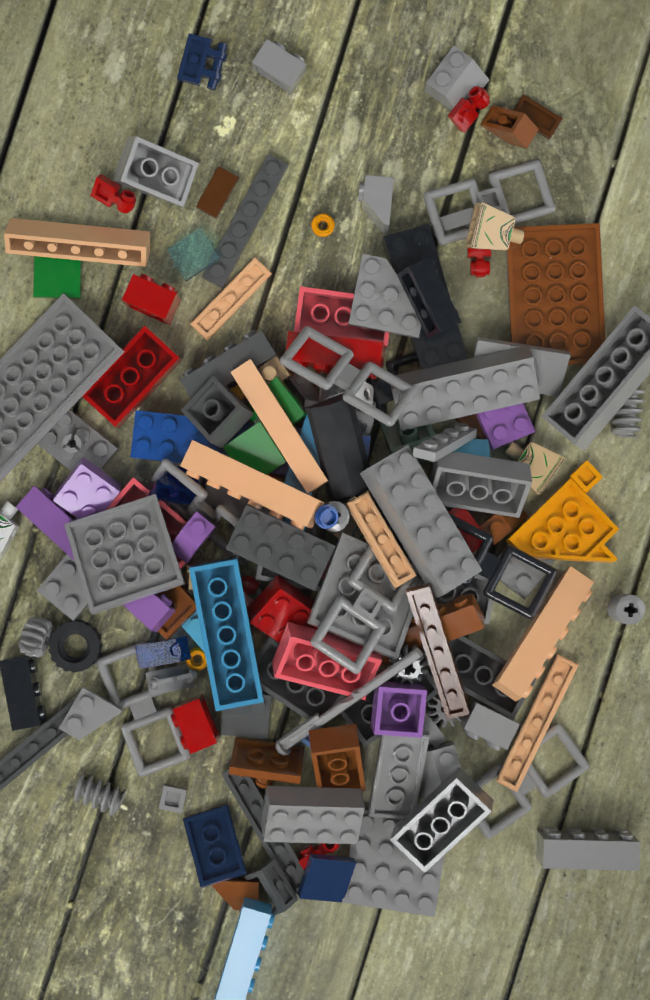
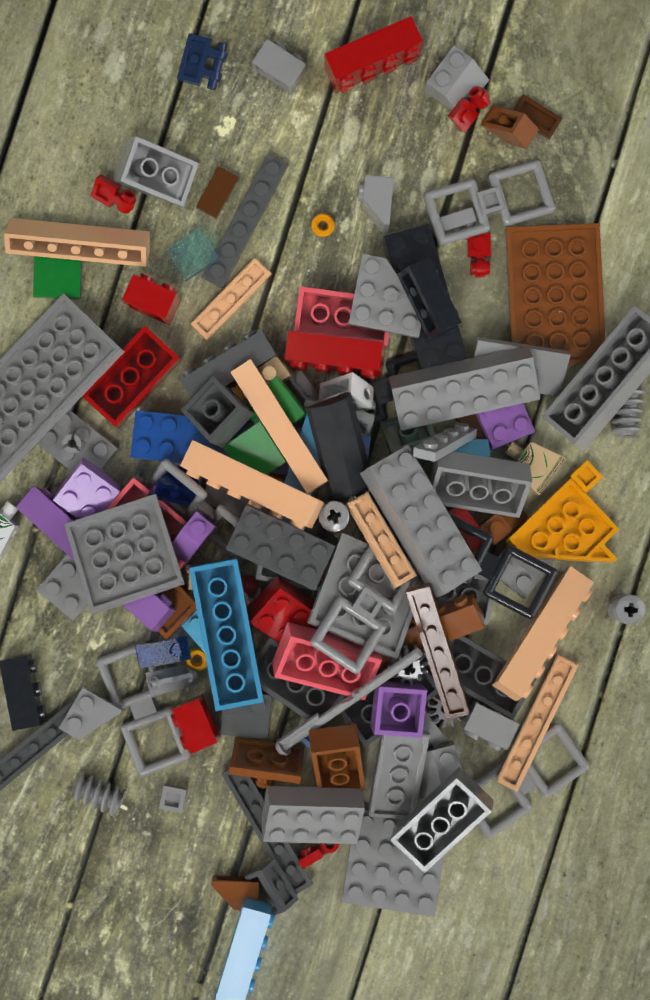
light grey gear [19,617,53,658] -> none
black tyre [48,620,103,672] -> none
dark blue tile [183,804,247,888] -> none
light grey bar [280,326,416,427] -> none
dark blue tile [297,854,356,902] -> none
blue plate [314,504,339,529] -> none
tan torso [465,203,524,250] -> none
light grey brick [536,826,640,871] -> none
none -> red brick [324,16,423,93]

